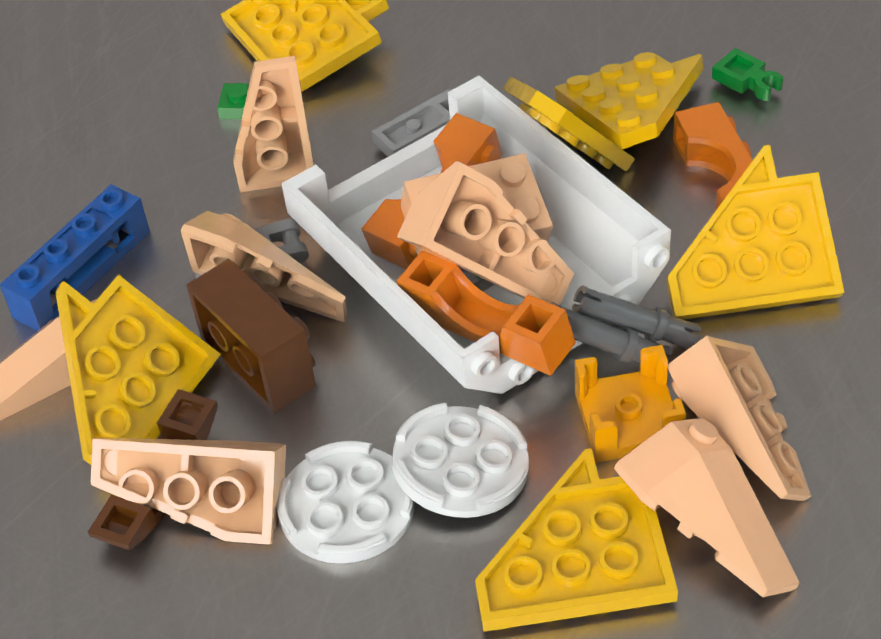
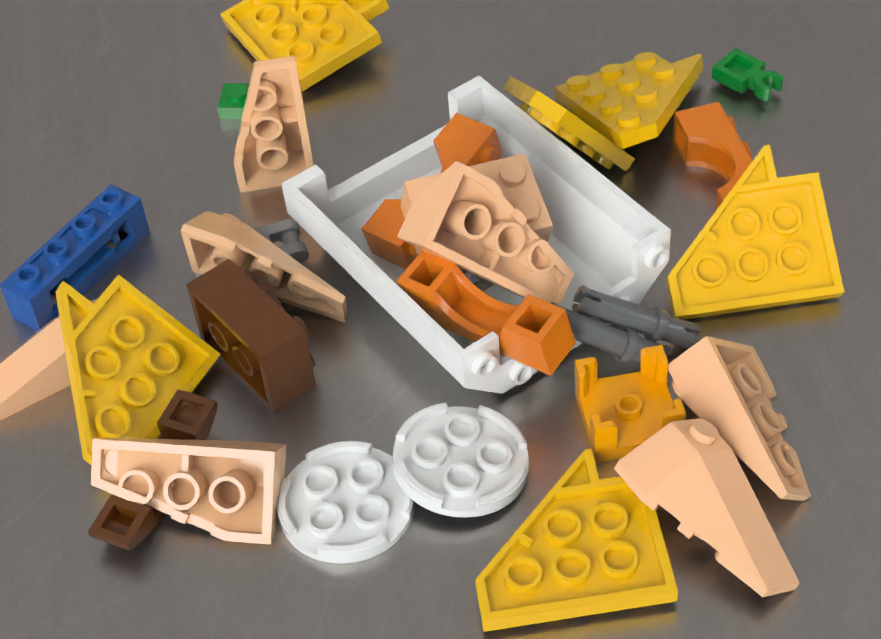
light grey plate [371,88,453,157] -> none

